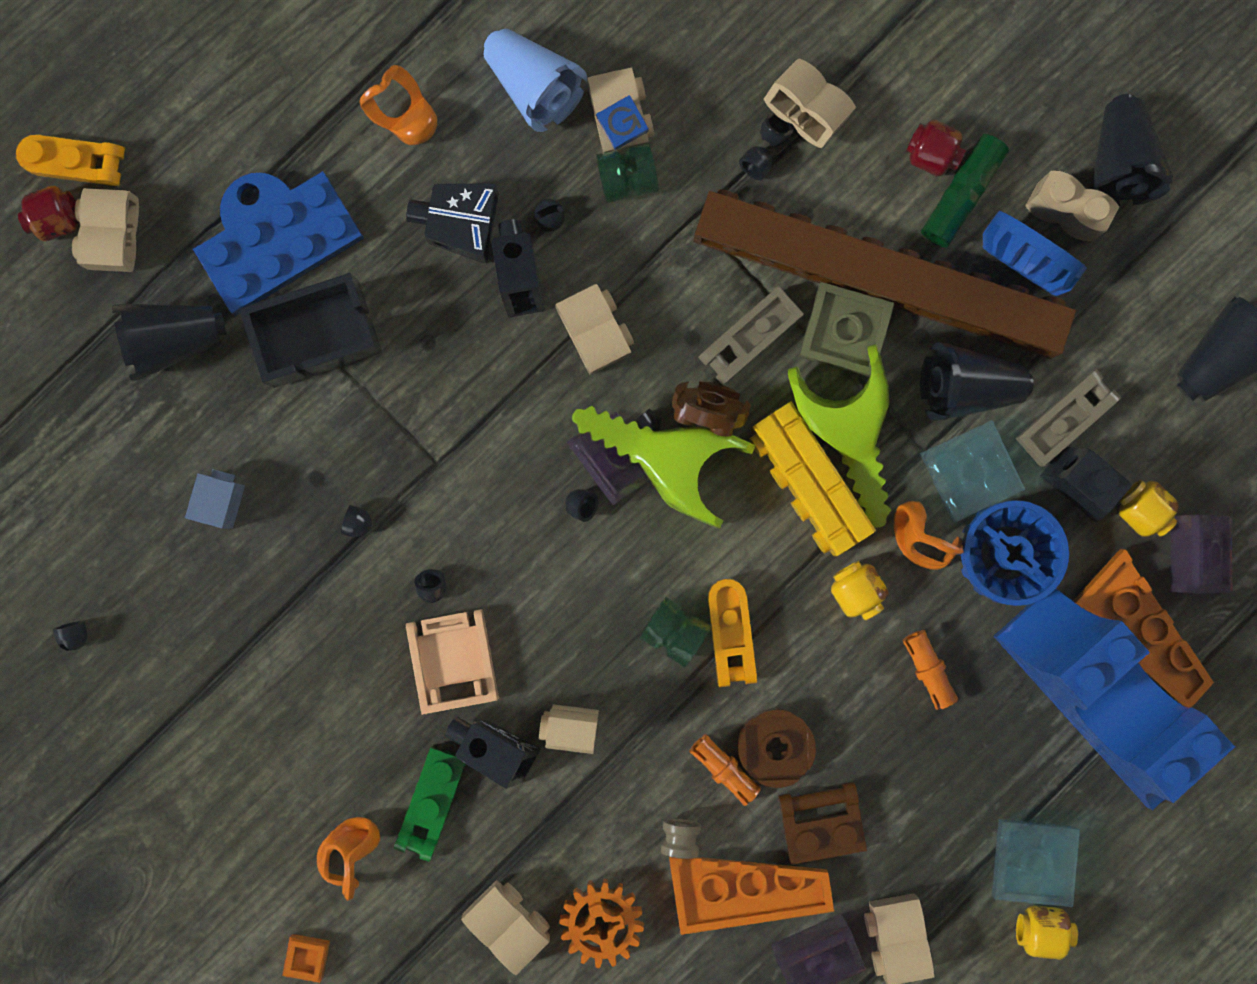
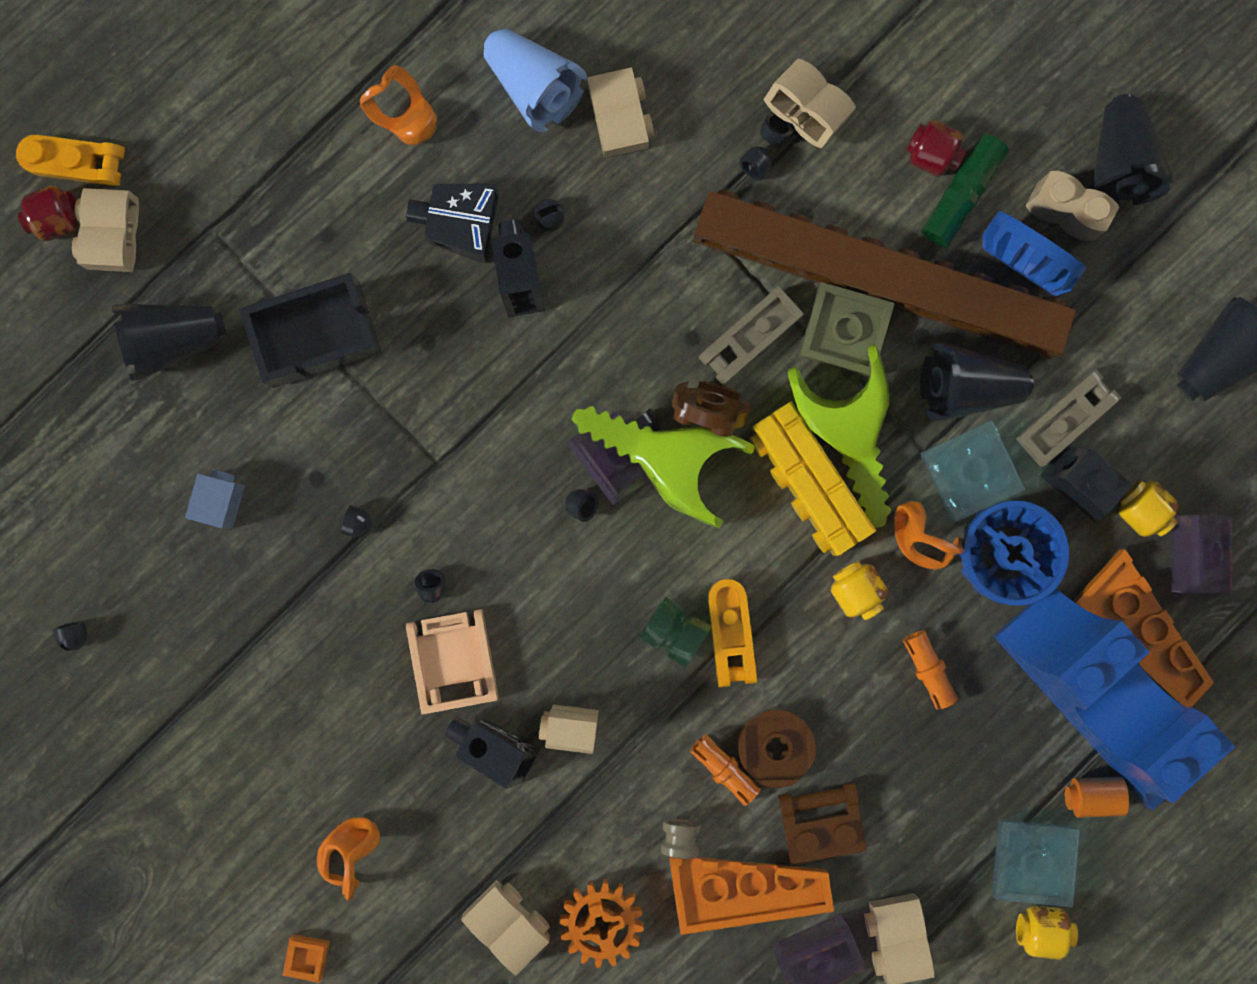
blue plate [193,171,364,316] -> none
green plate [394,745,466,862] -> none
tan brick [556,284,634,375] -> none
blue tile [596,95,649,151] -> none
clear green wheel [596,143,659,204] -> none
none -> orange brick [1065,777,1129,818]

